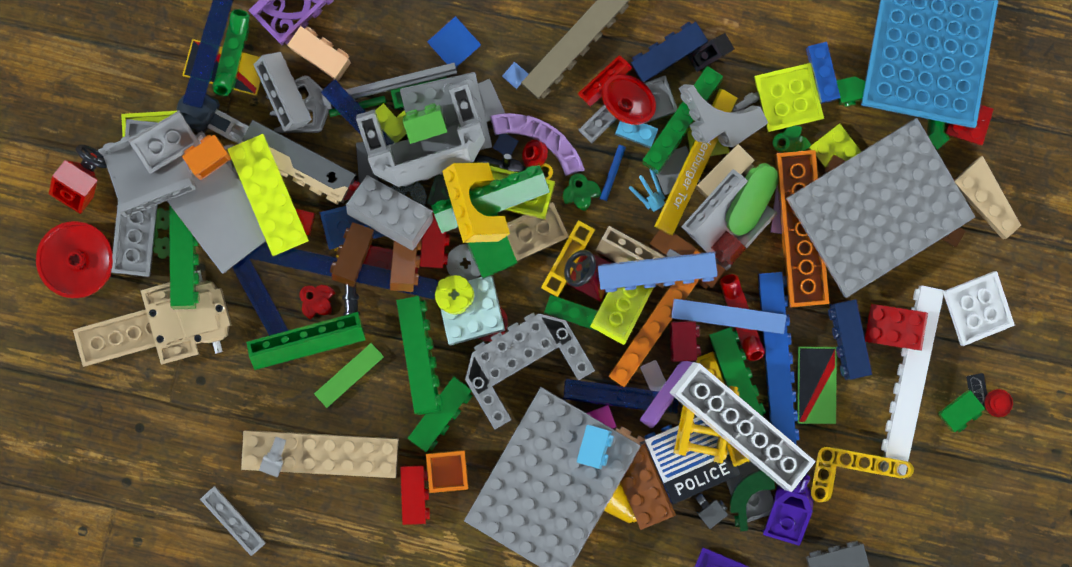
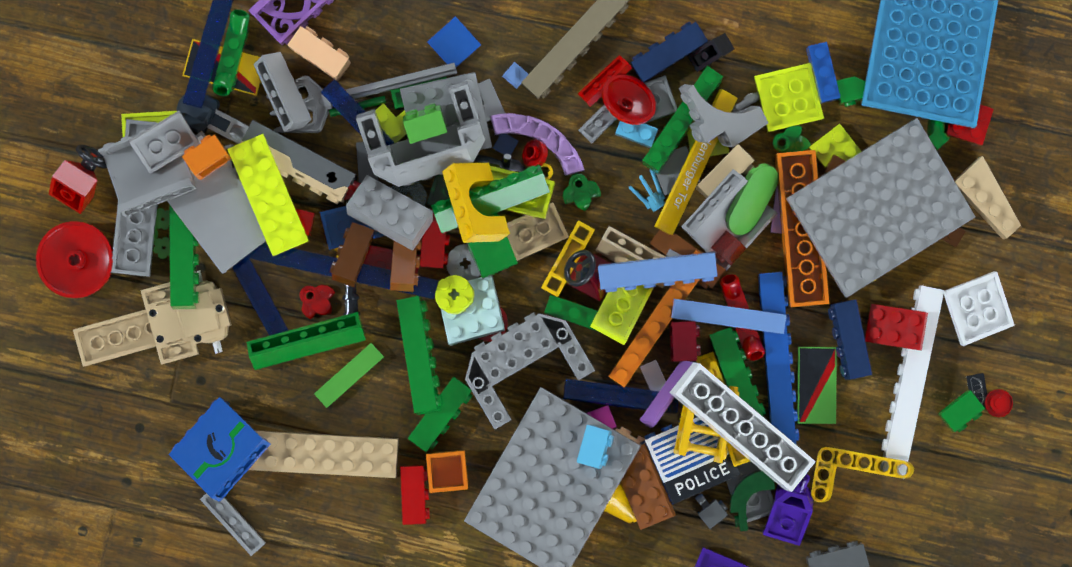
light grey pin [259,437,286,477] -> none
blue bar [600,145,626,201] -> none
none -> blue panel [168,397,271,502]

